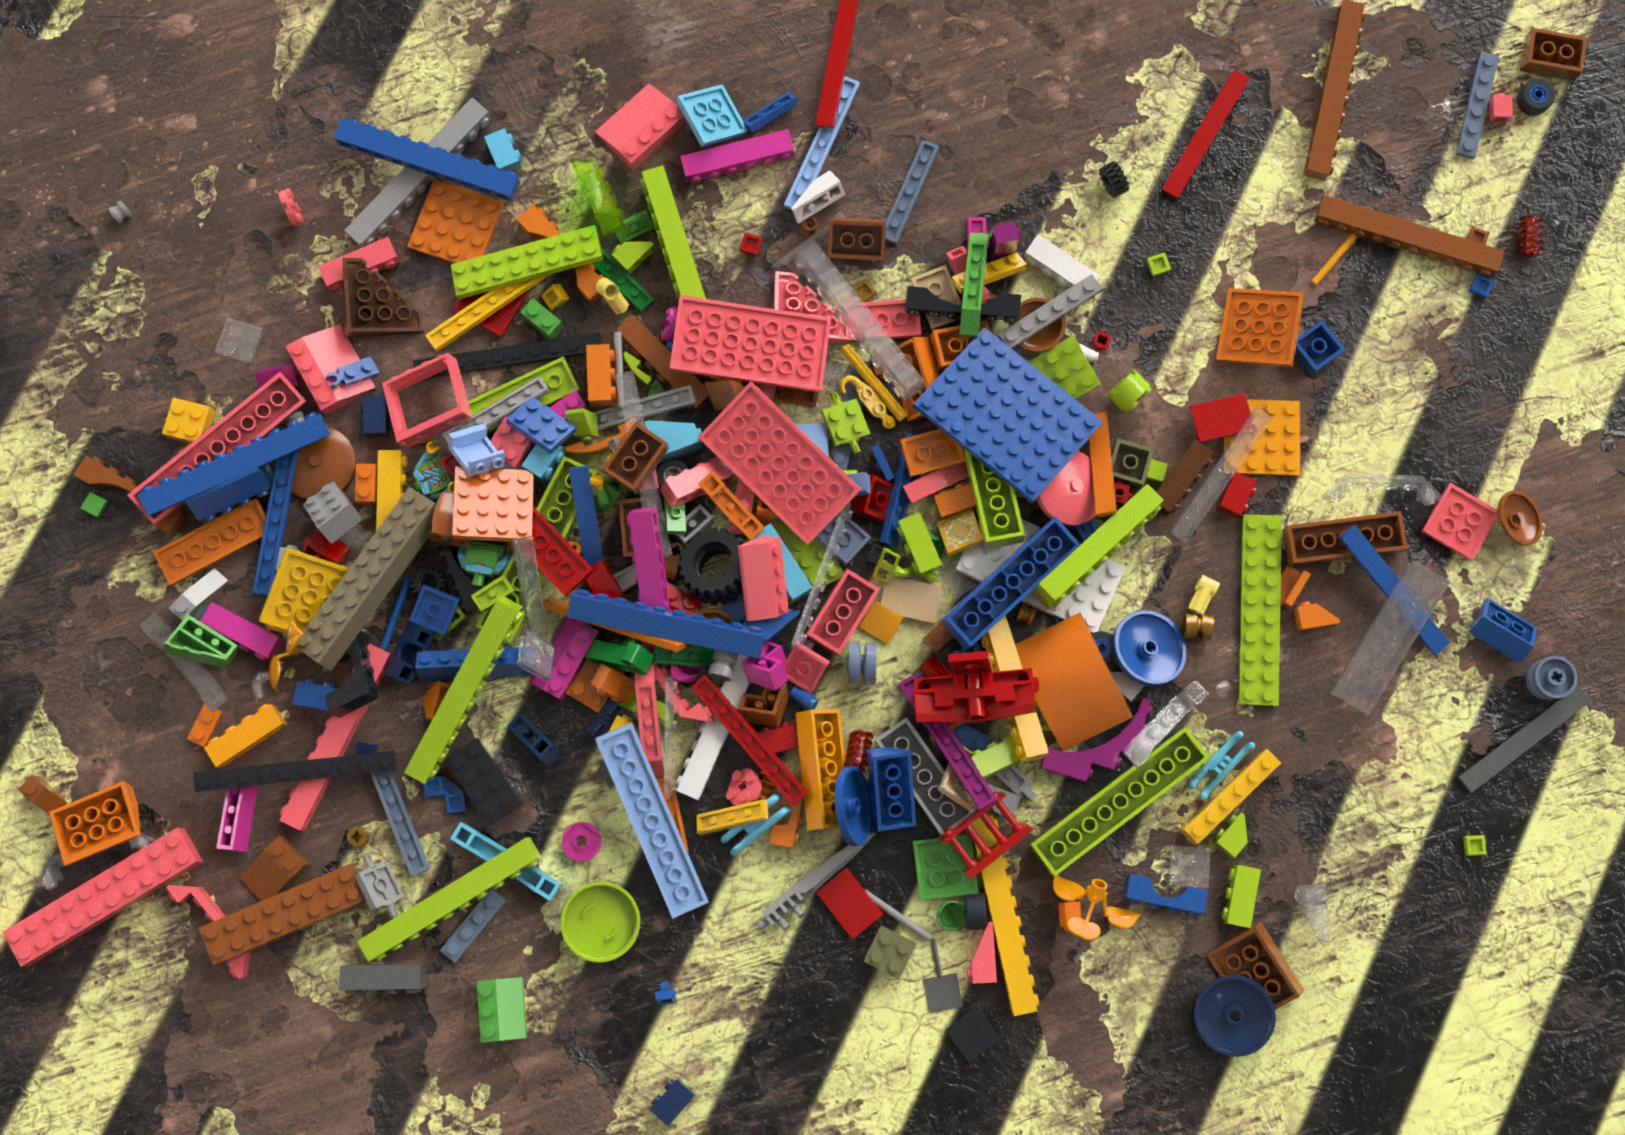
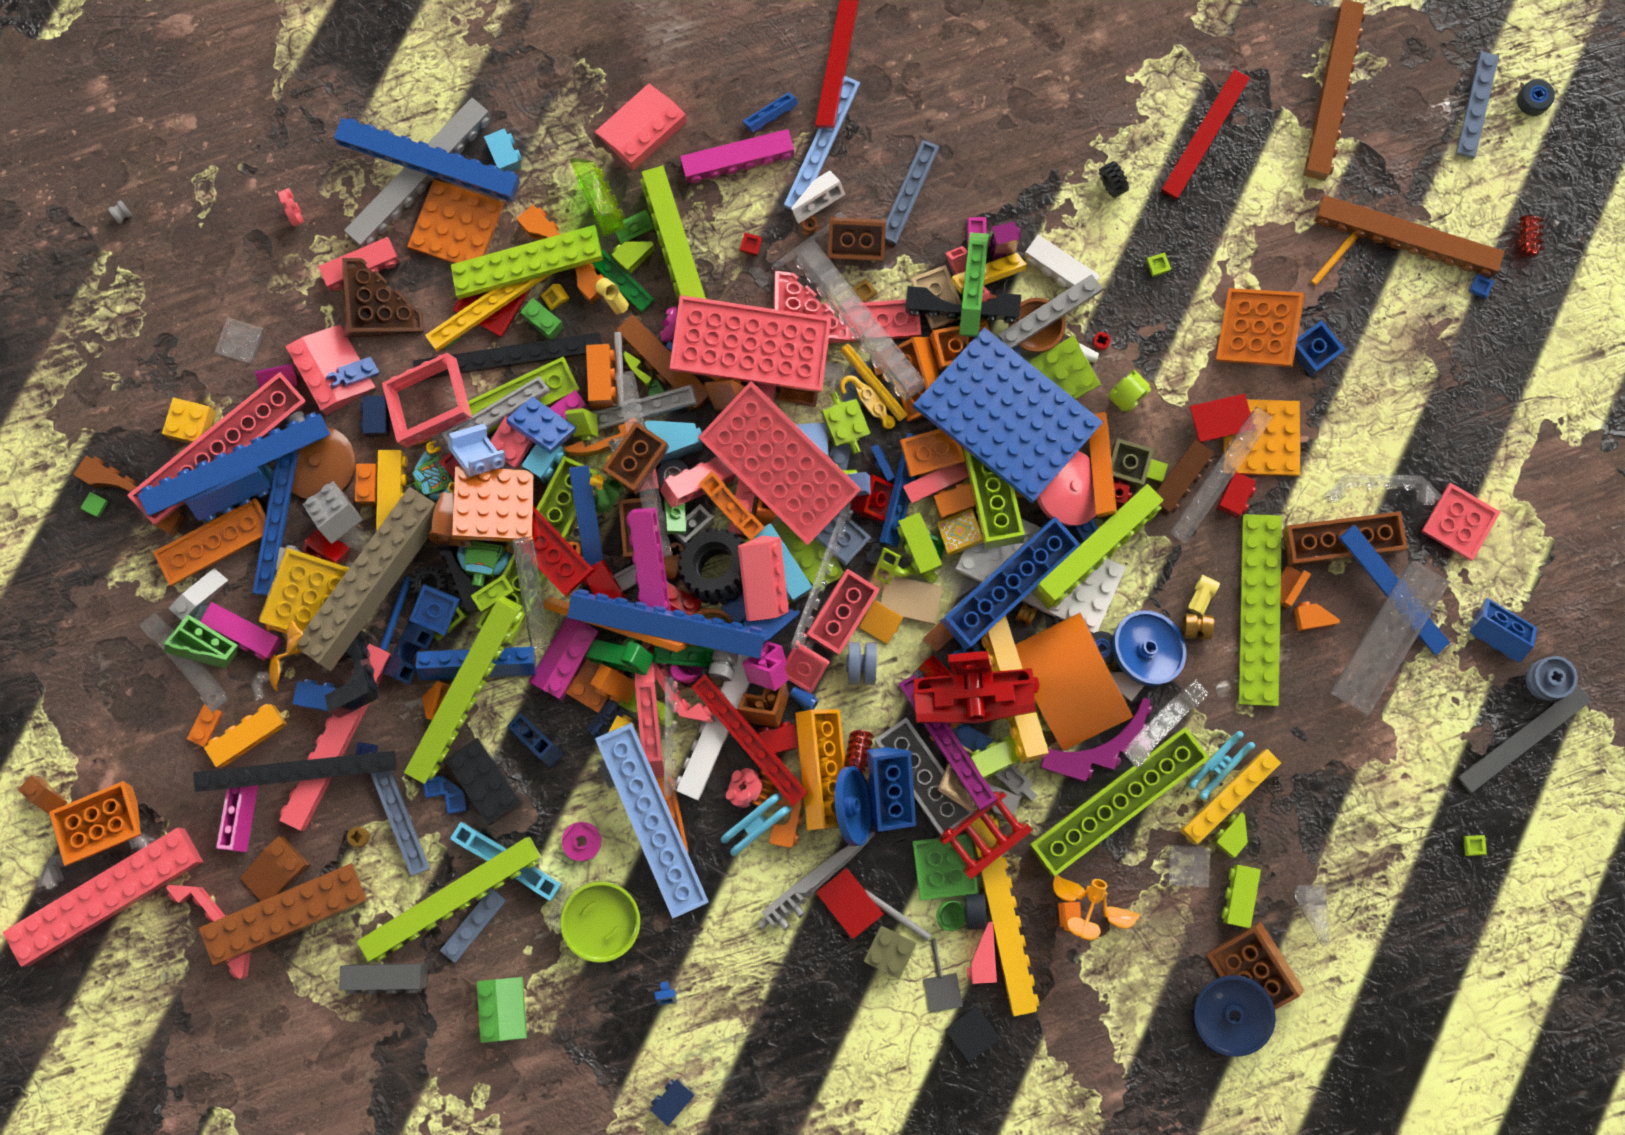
light grey plate [354,854,404,918] -> none
clear plate [517,629,555,681] -> none
medium azure plate [676,85,748,147] -> none
yellow tile [696,799,768,835] -> none
blue arch [1123,874,1208,917] -> none
dark orange tile [1466,226,1490,245] -> none
coral brick [1487,93,1513,123] -> none
dark orange dish [1497,490,1543,546] -> none
dark orange brick [1520,28,1587,81] -> none

